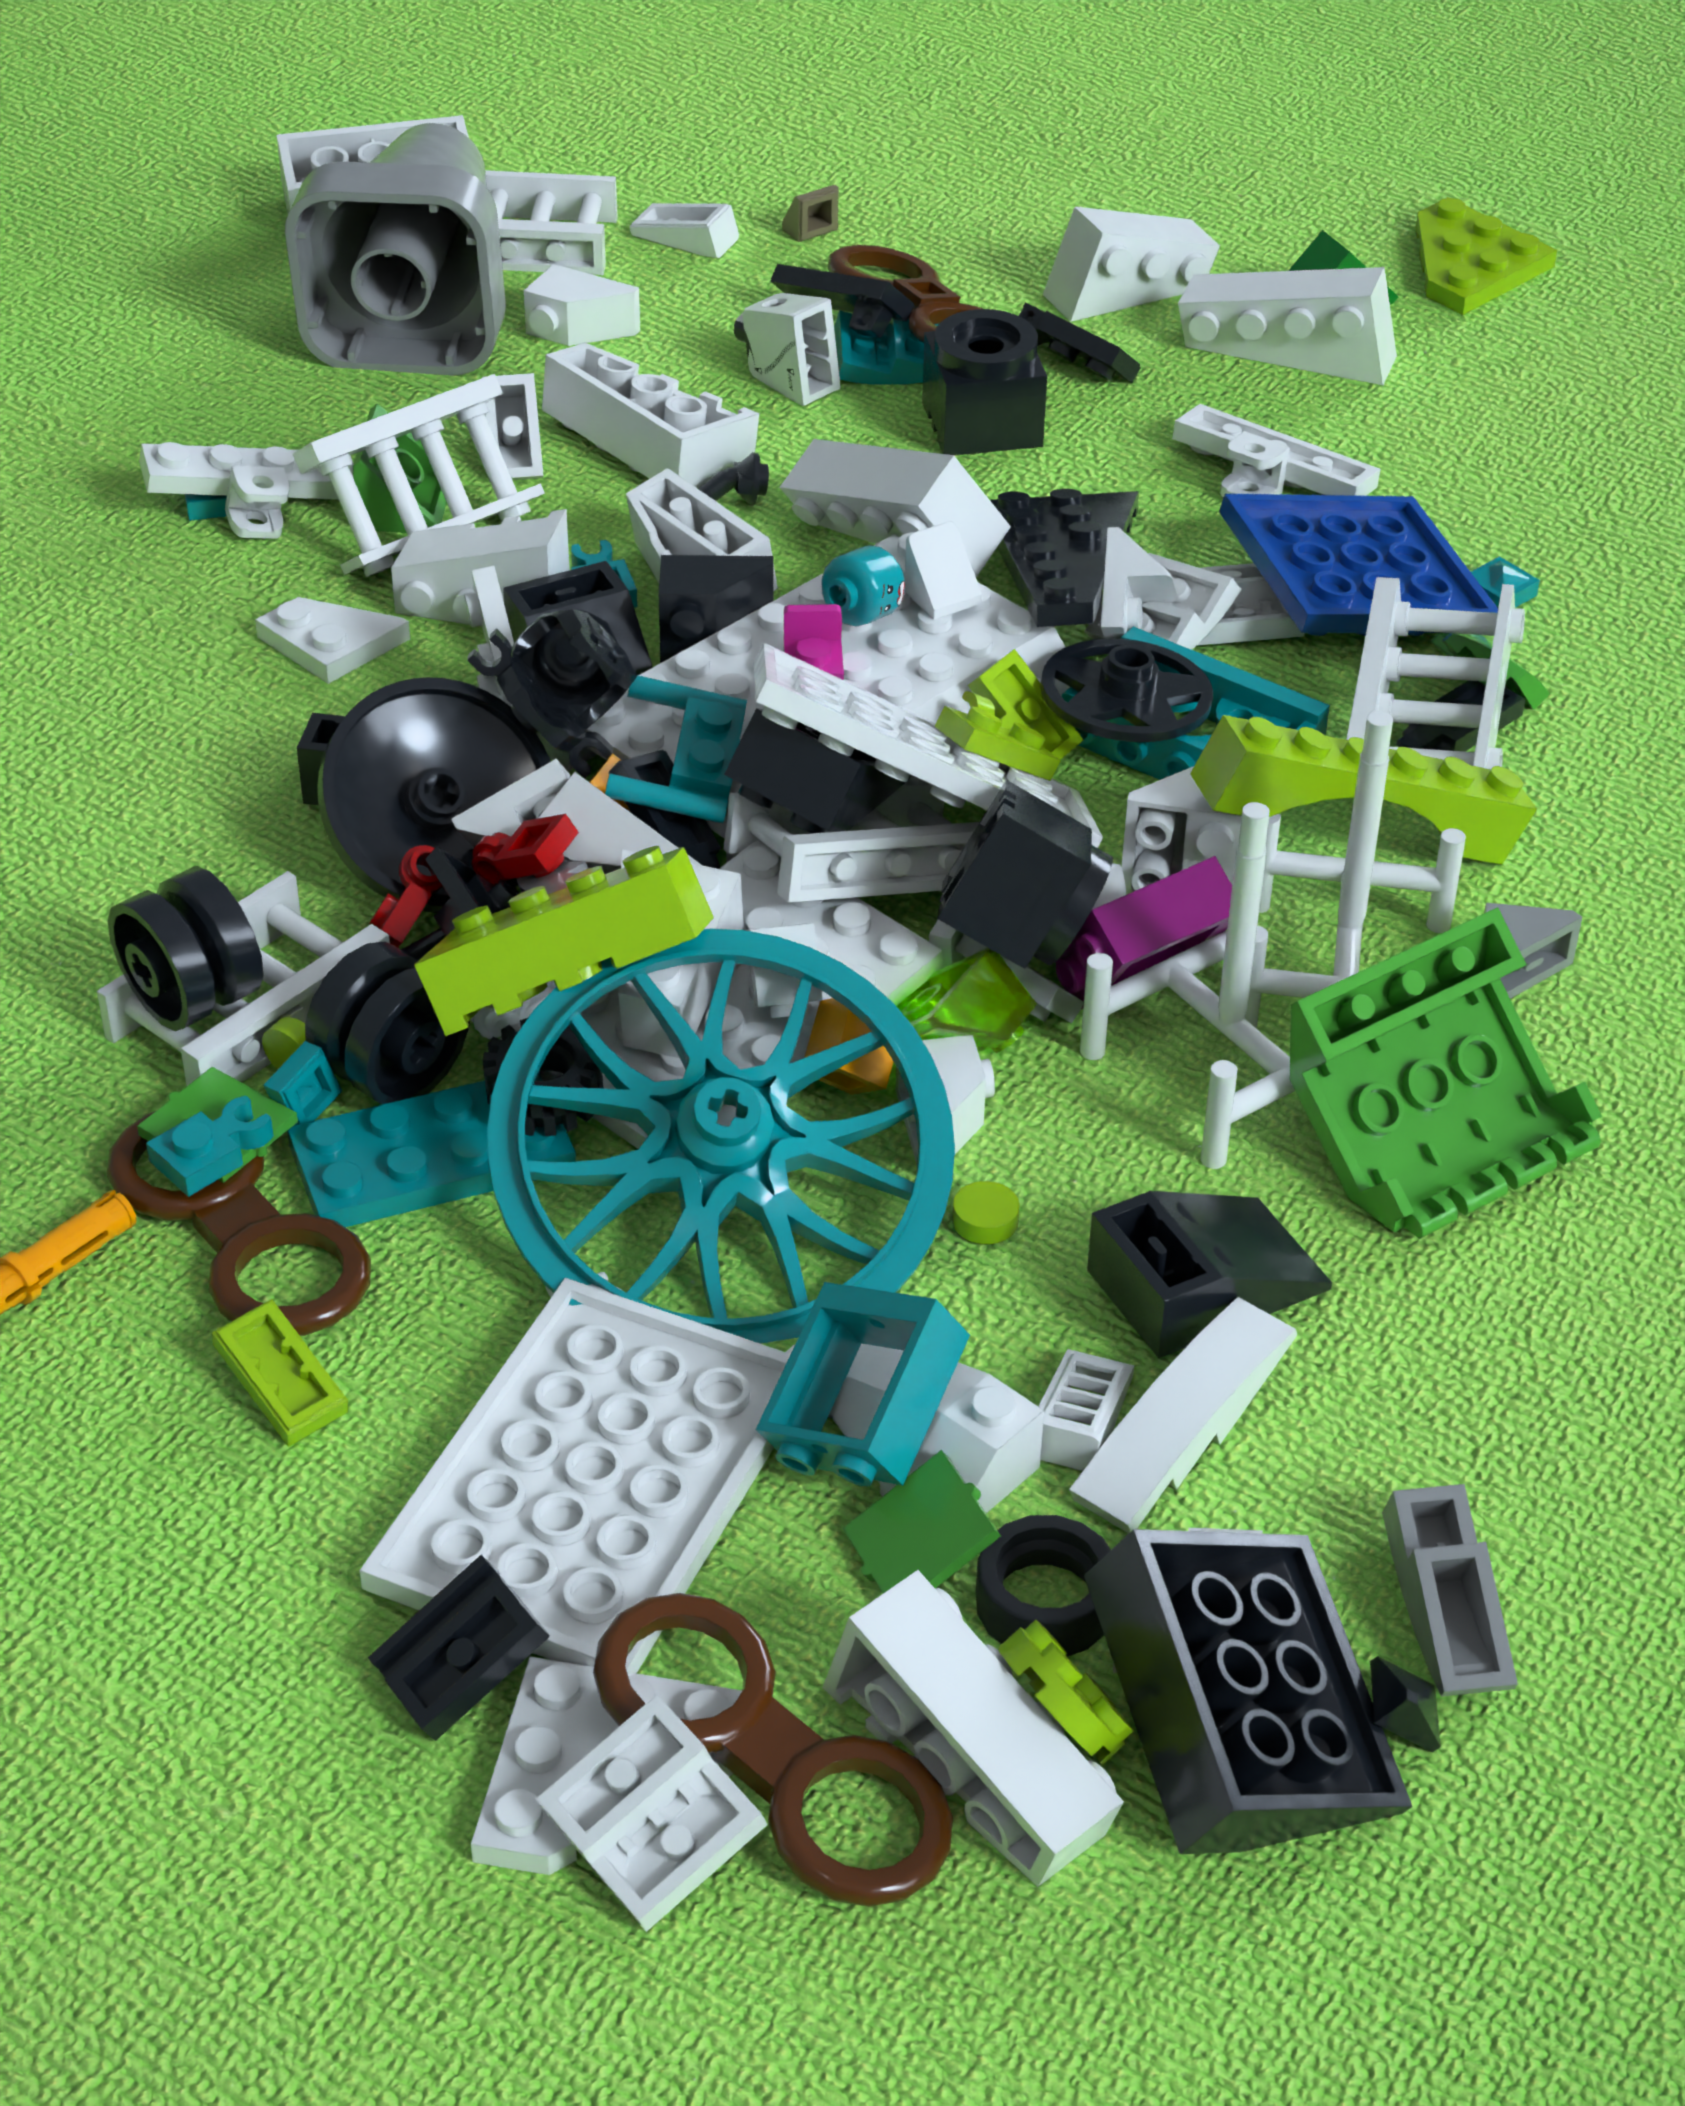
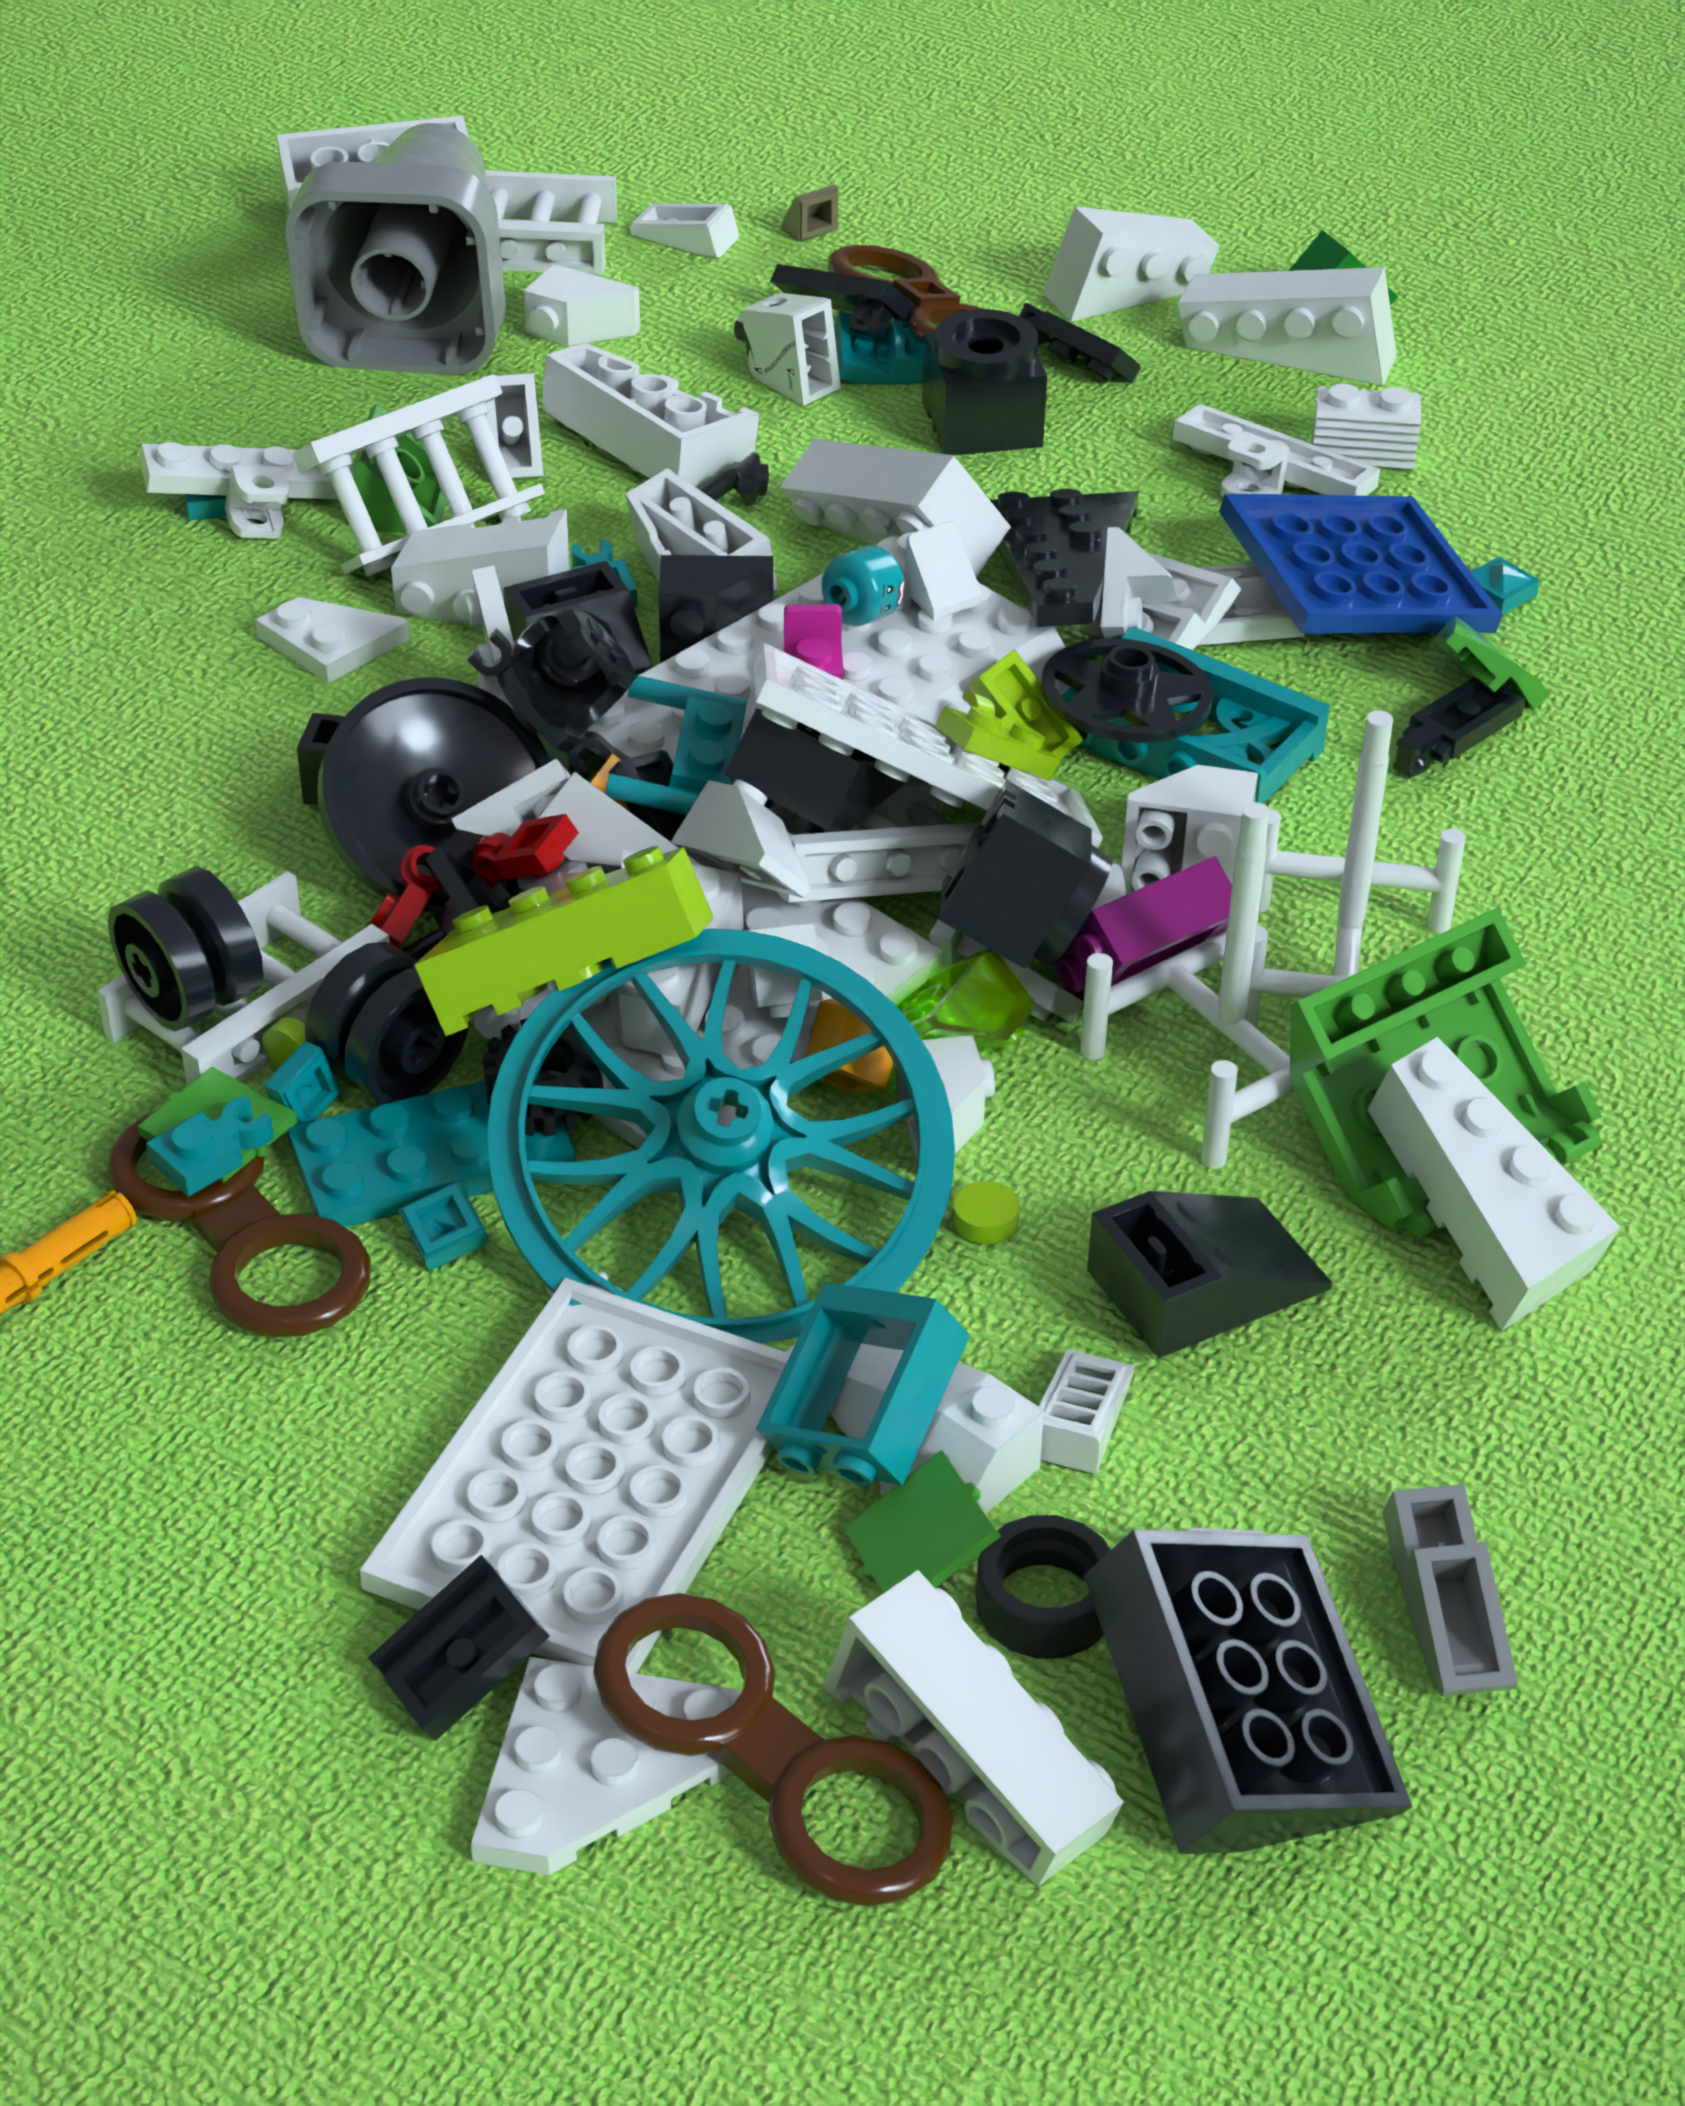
lime plate [212,1299,348,1447] -> none
white slope [536,1694,768,1932] -> none
lime plate [998,1620,1134,1765] -> none
white slope [1069,1297,1297,1534] -> none
lime arch [1190,715,1537,865] -> none
white fence [1346,577,1525,769] -> none
black slope [1370,1656,1441,1752] -> none
lime plate [1415,197,1557,315] -> none
light grey slope [1484,903,1582,999] -> none
none -> teal tile [398,1181,490,1272]
none -> white slope [671,779,811,898]
none -> white brick [1311,384,1421,471]
none -> white wedge [1367,1037,1621,1332]

